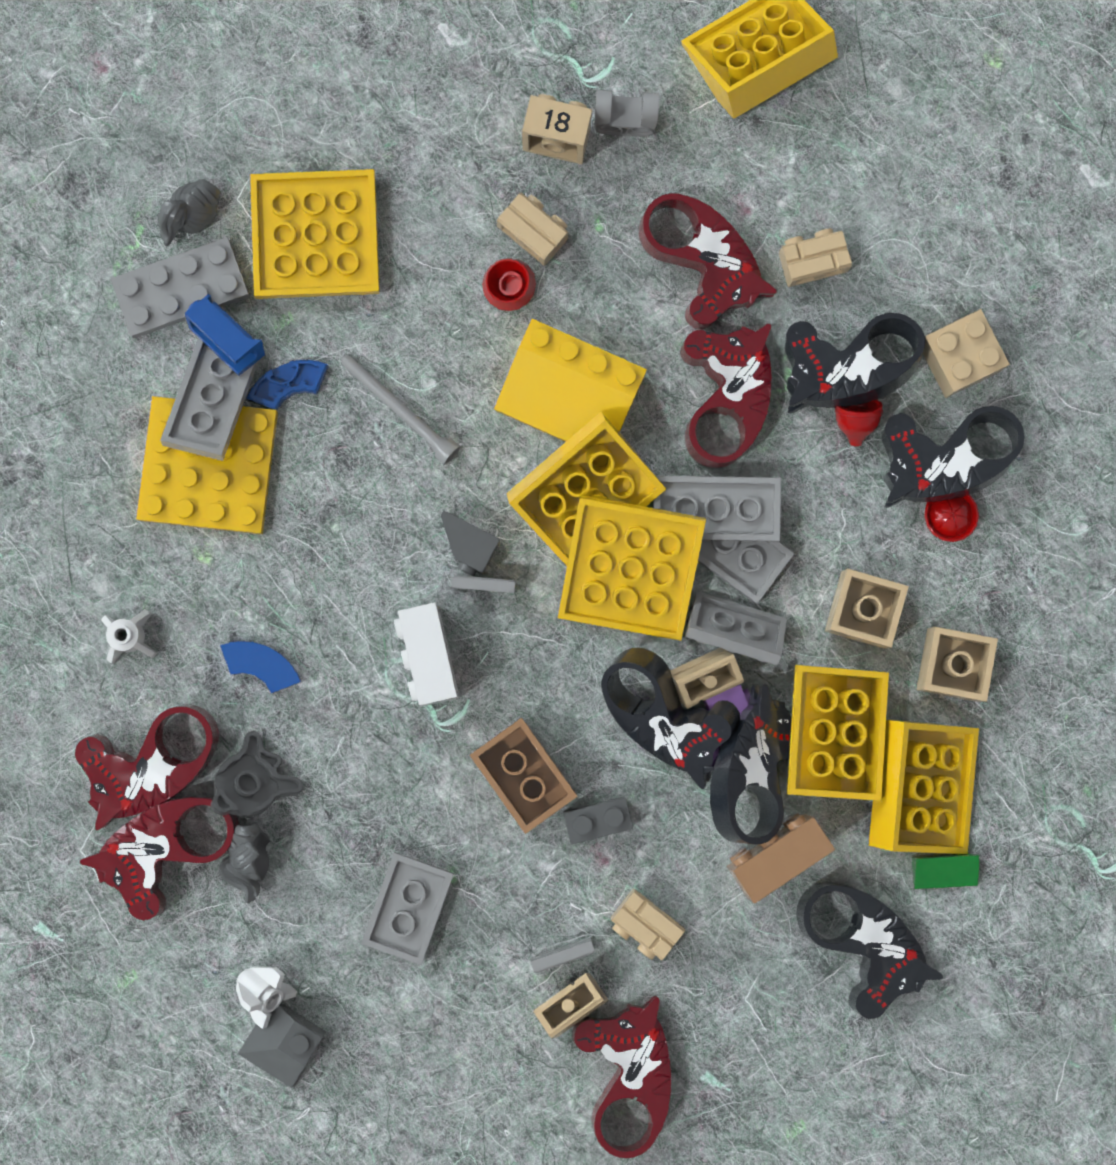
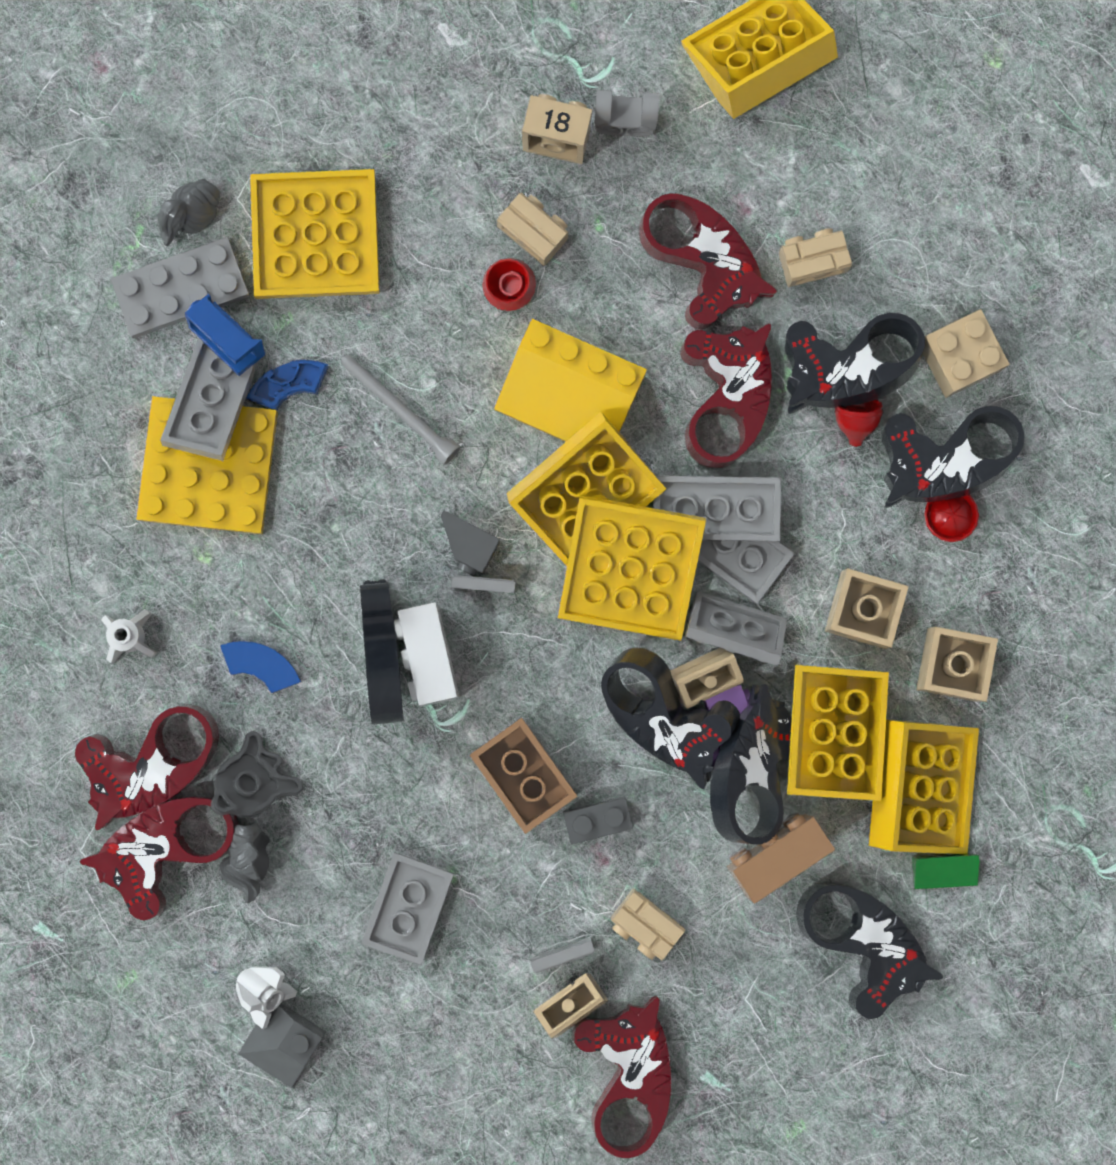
none -> black animal [360,579,404,725]

